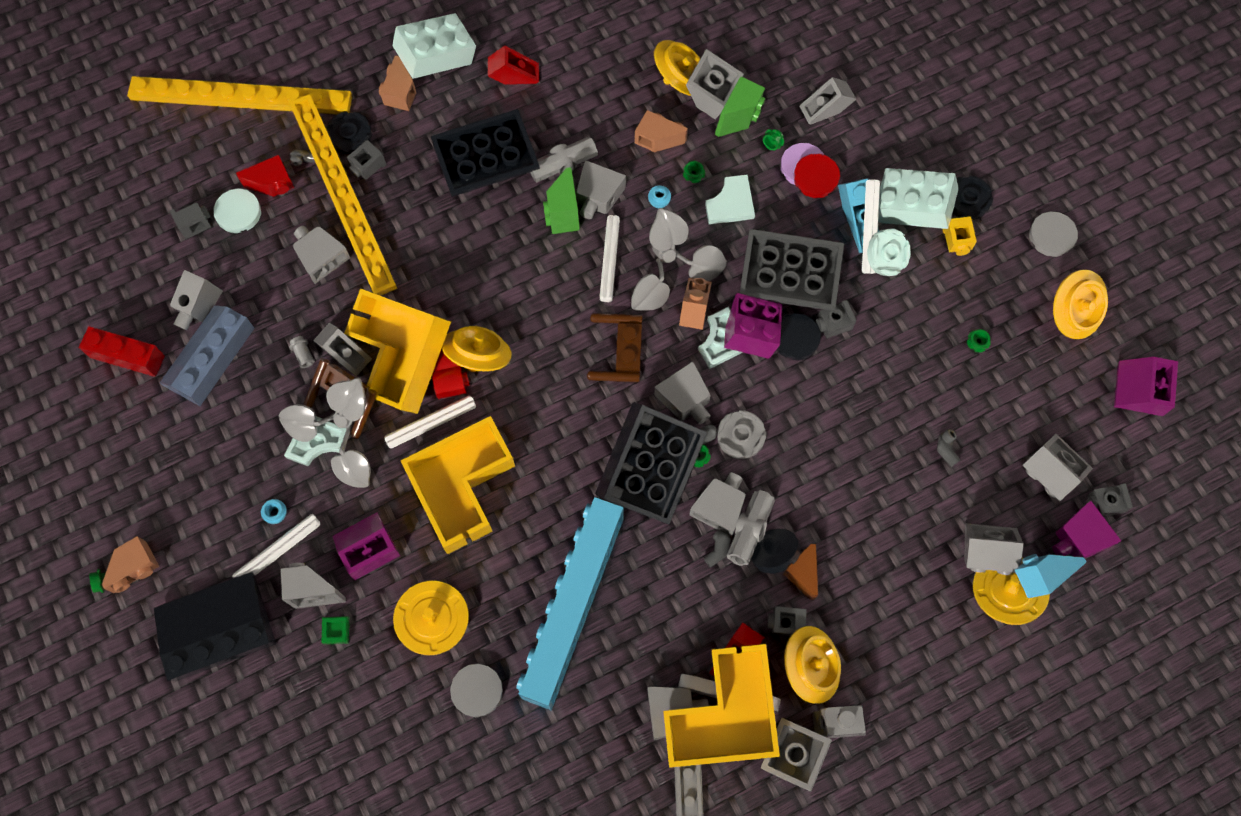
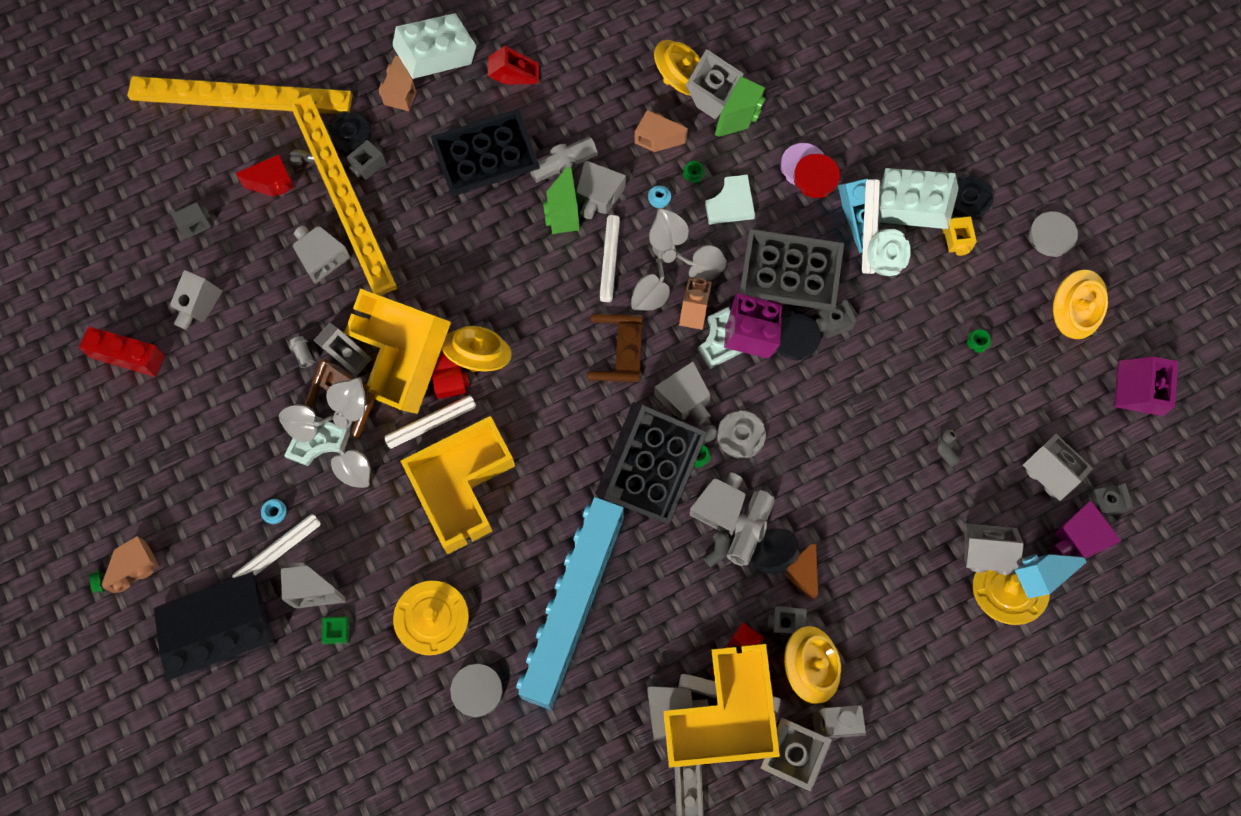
sand blue slope [160,305,254,406] -> none
light aqua tile [213,189,261,233] -> none
magenta slope [332,512,400,580] -> none
green plate [763,129,785,151] -> none
light grey slope [799,77,856,124] -> none

